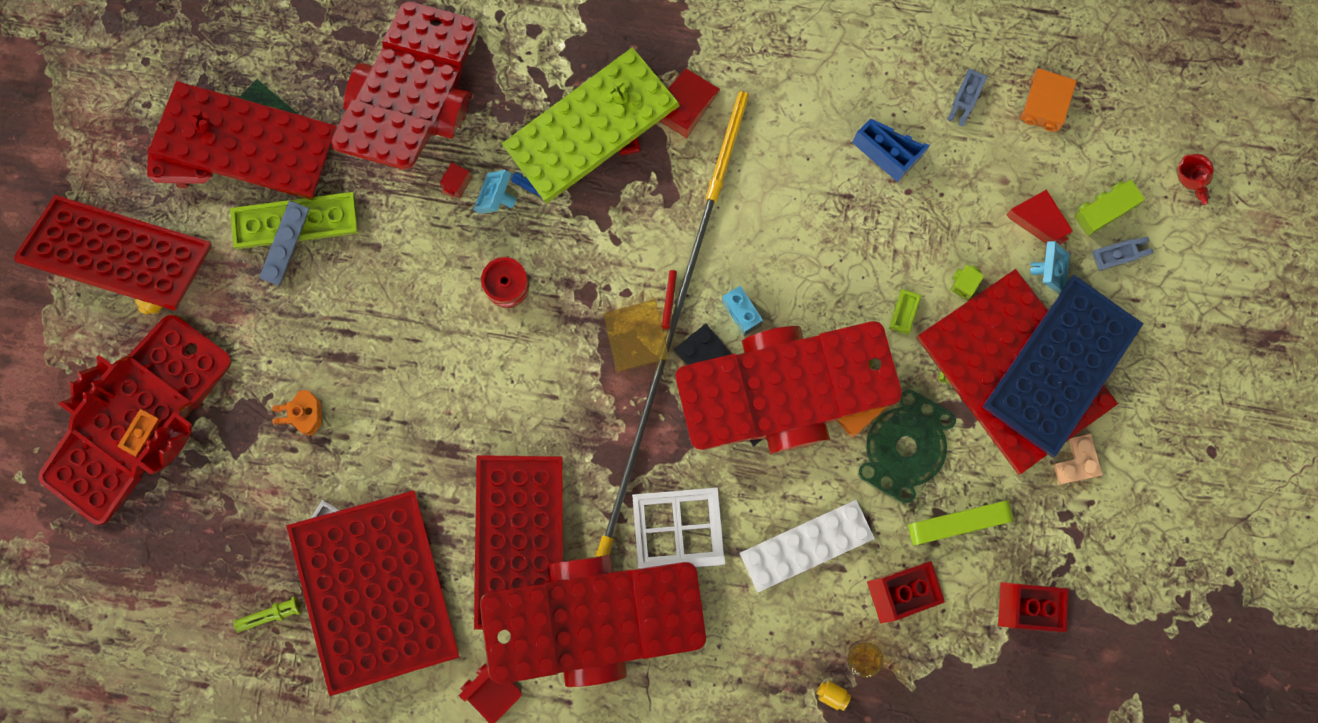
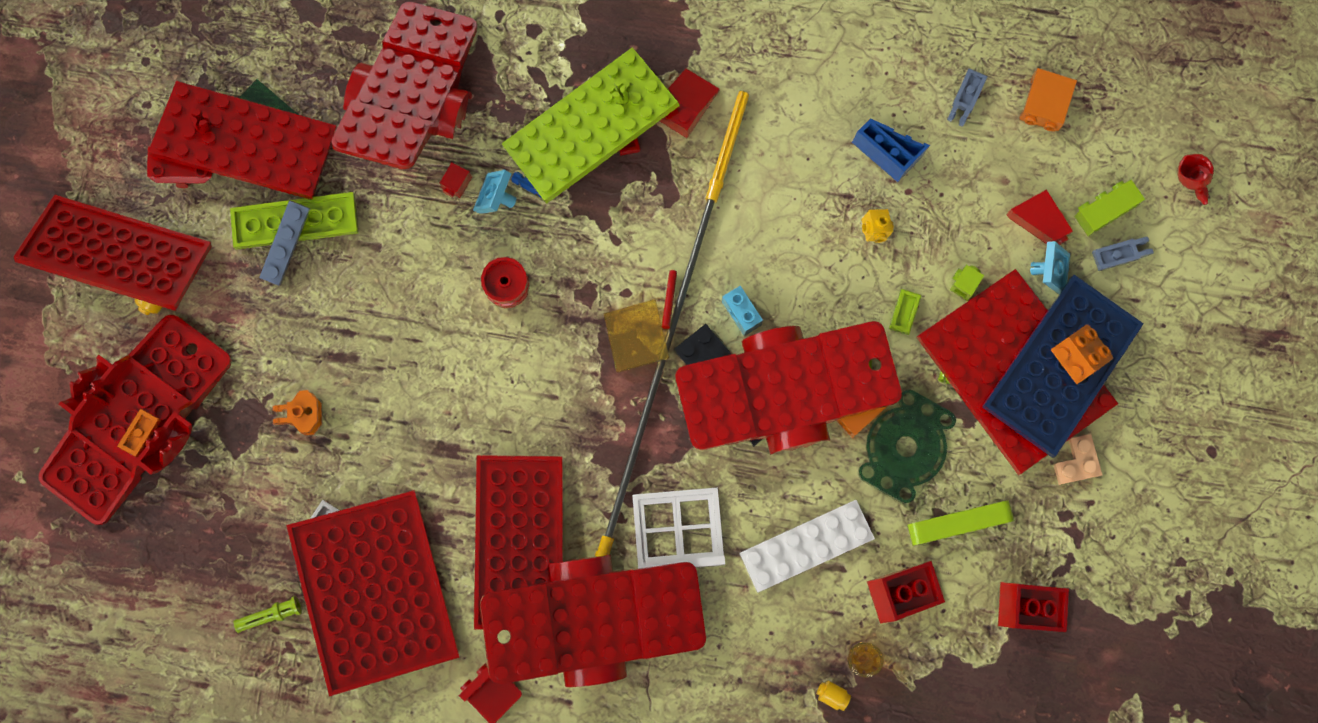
none -> yellow brick [861,209,894,243]
none -> orange bracket [1051,325,1113,384]

